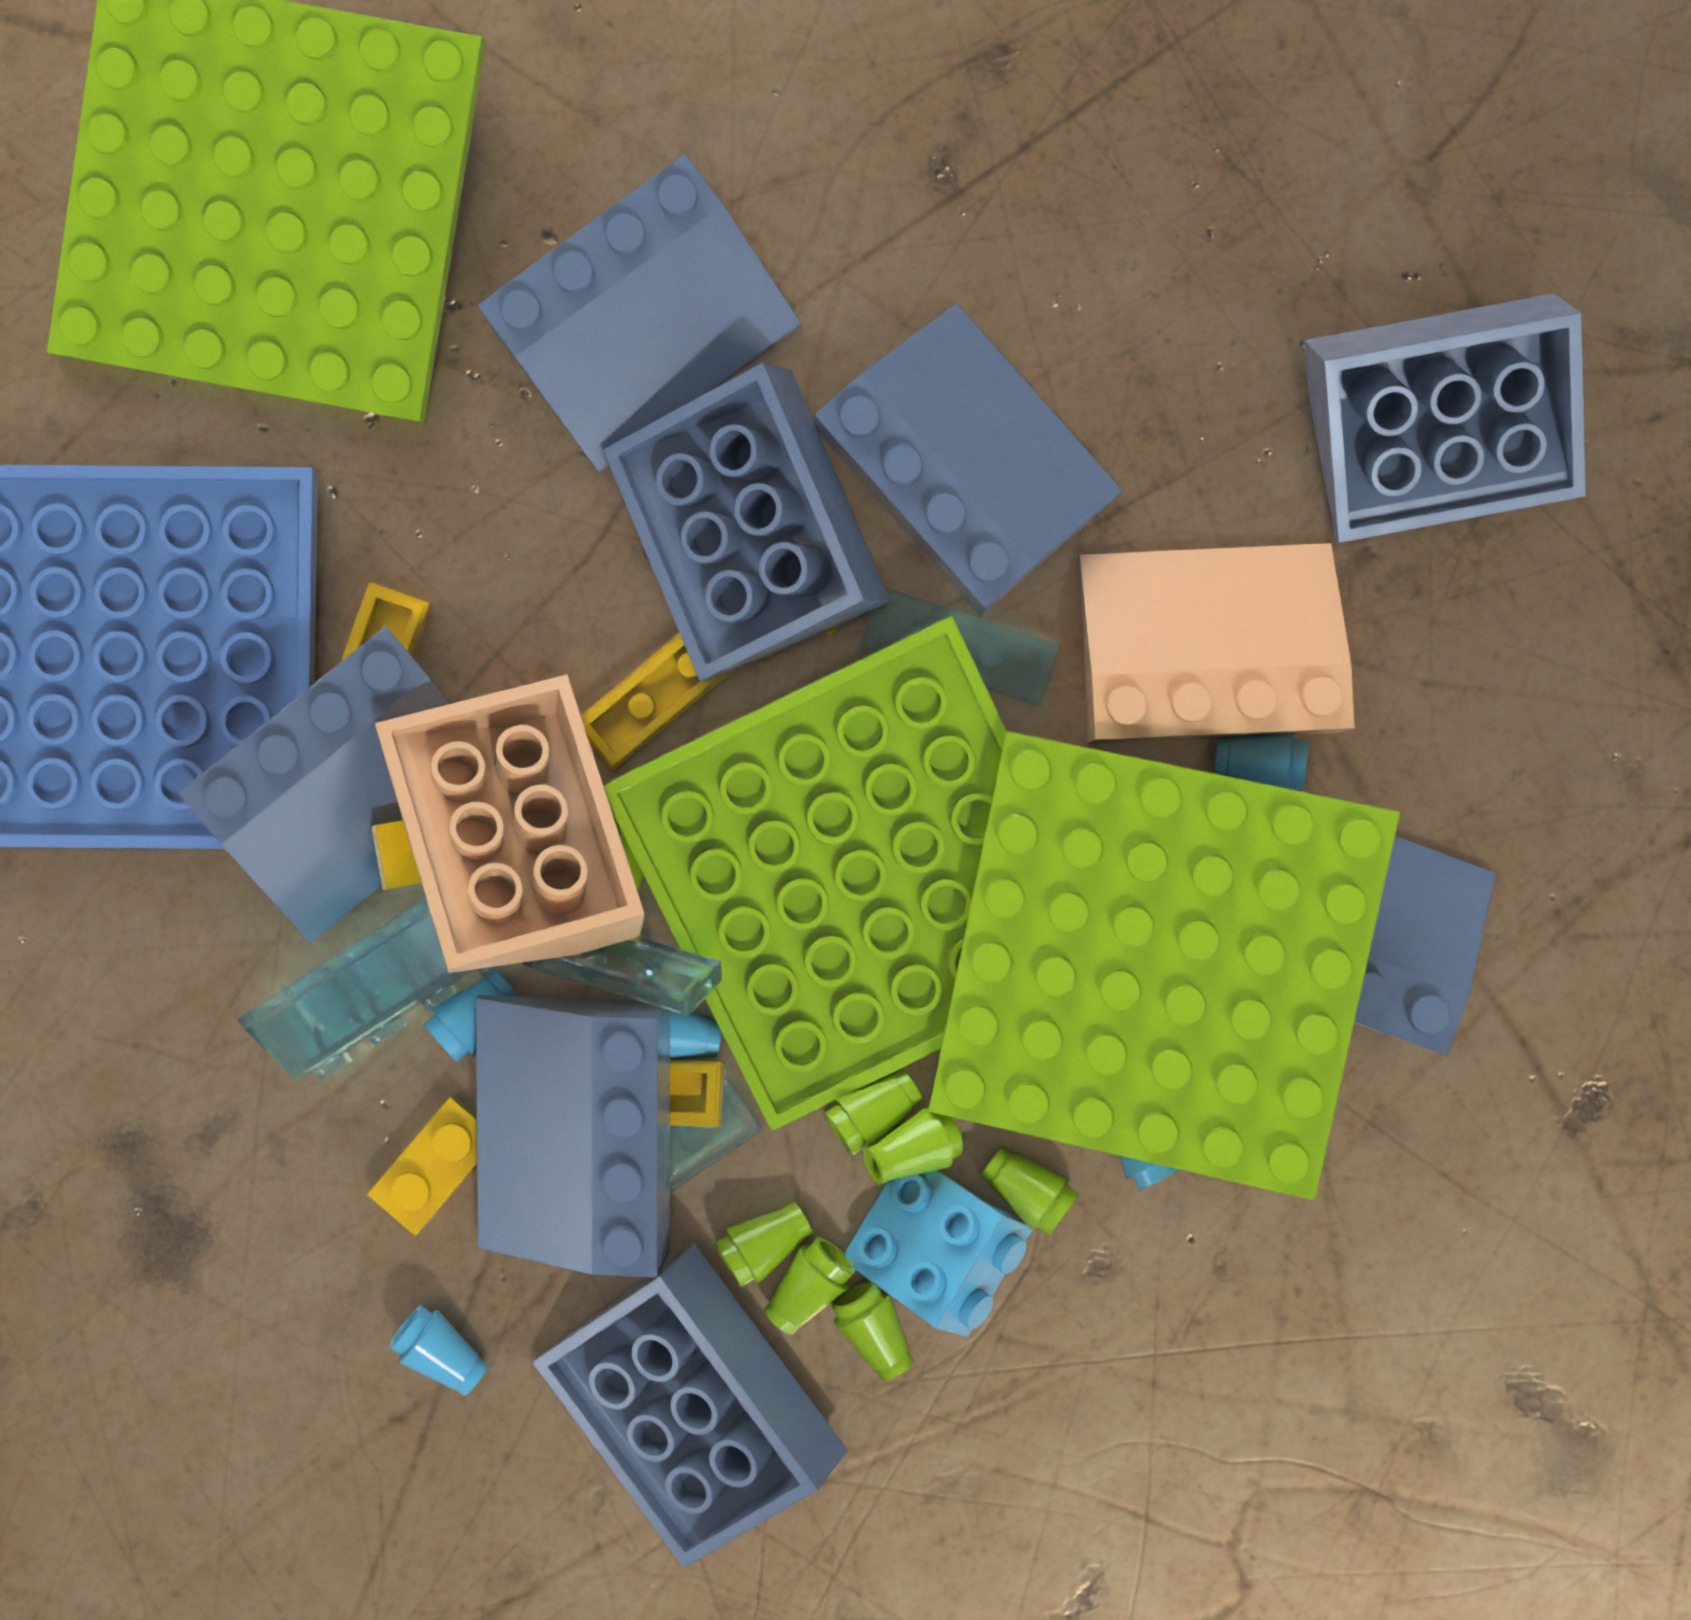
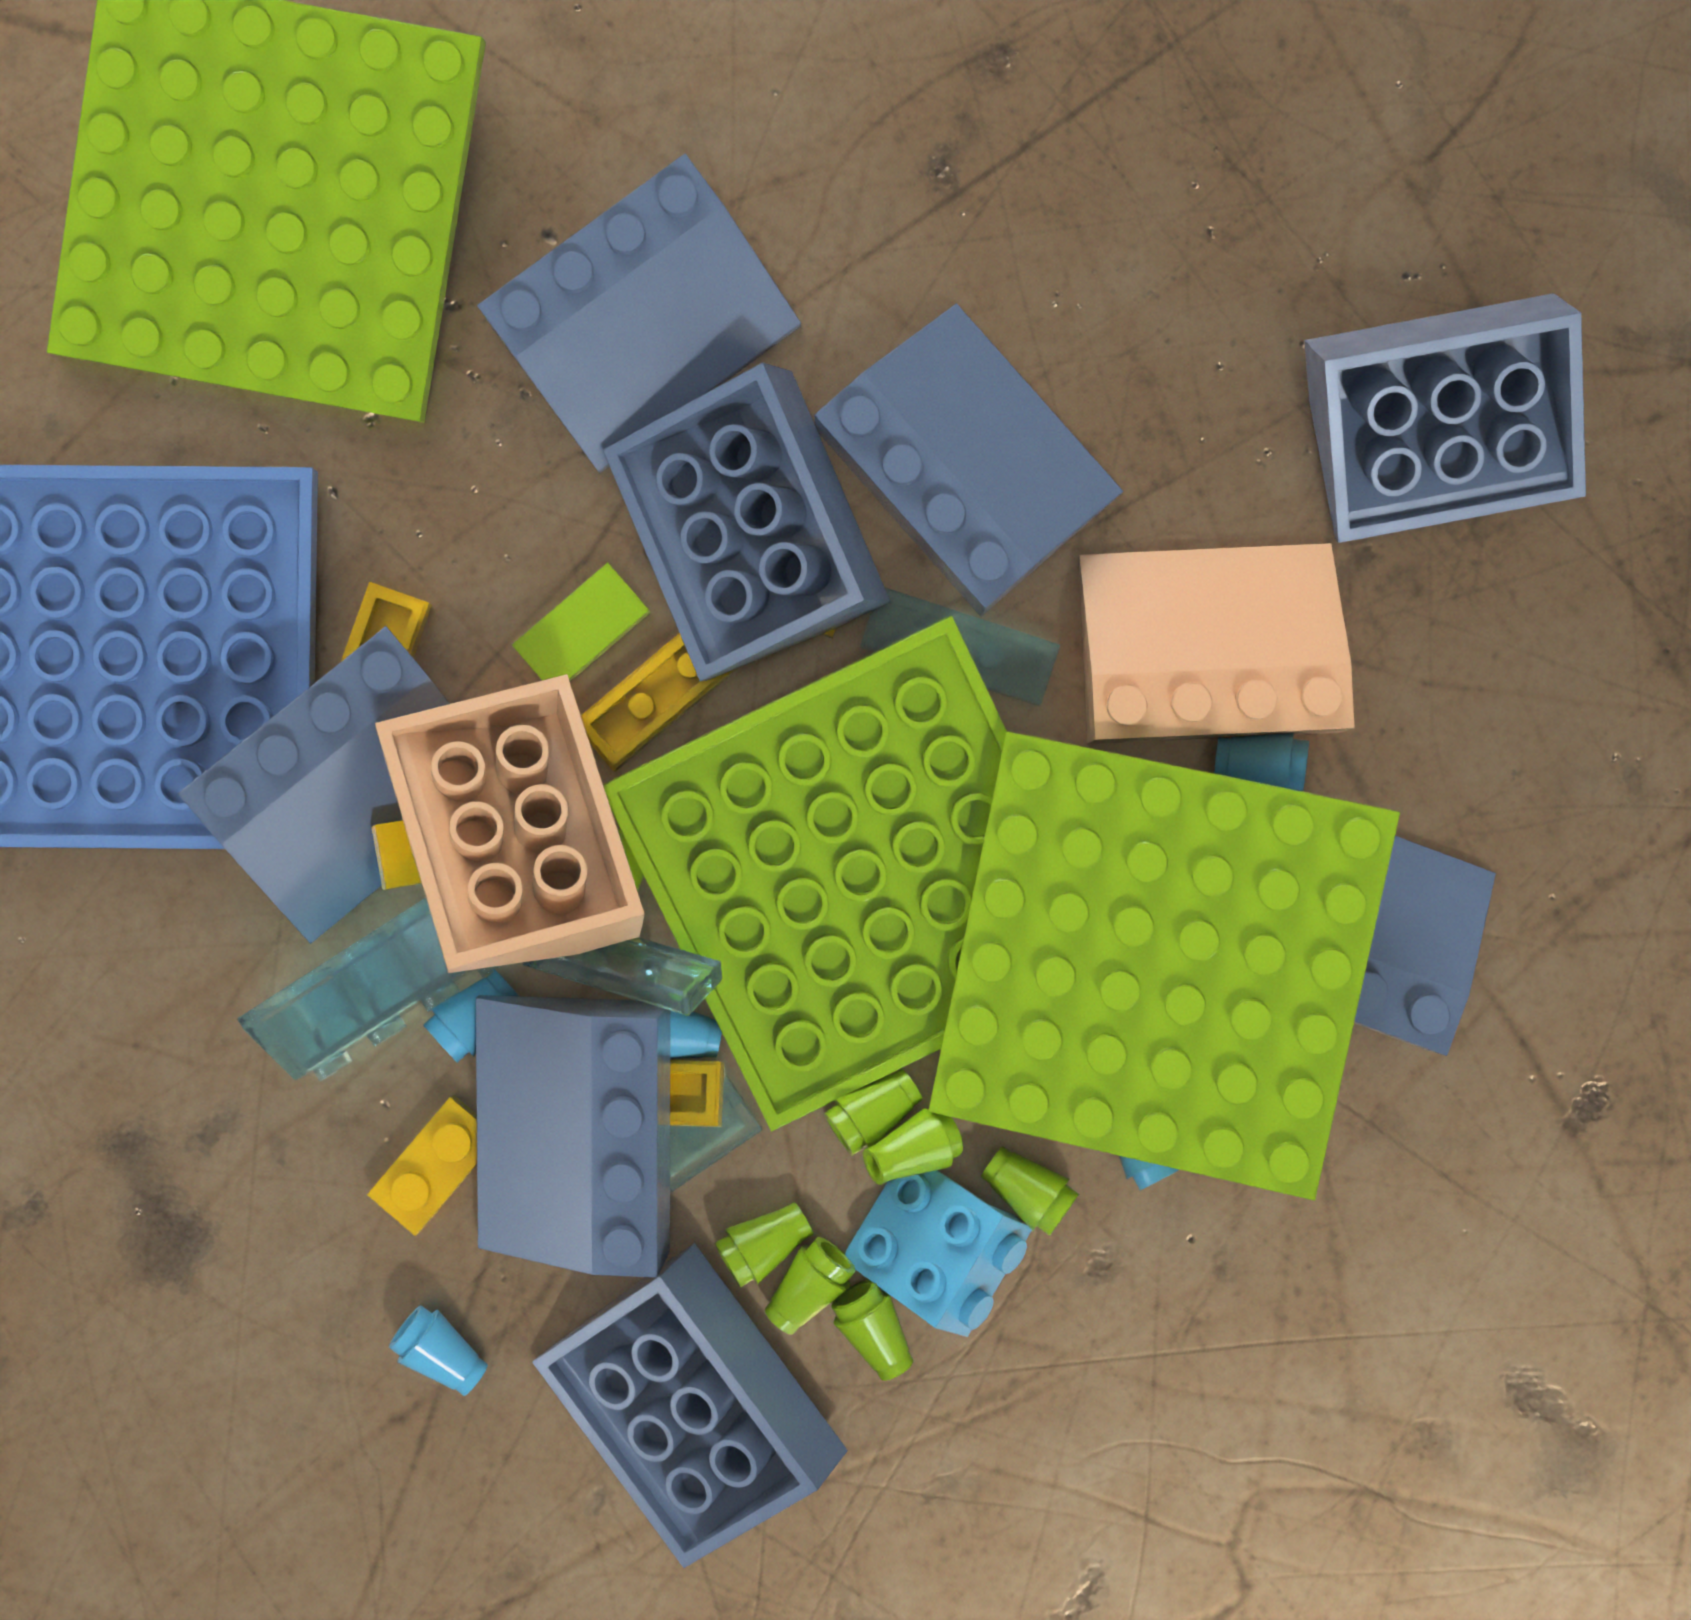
none -> lime tile [512,562,651,682]

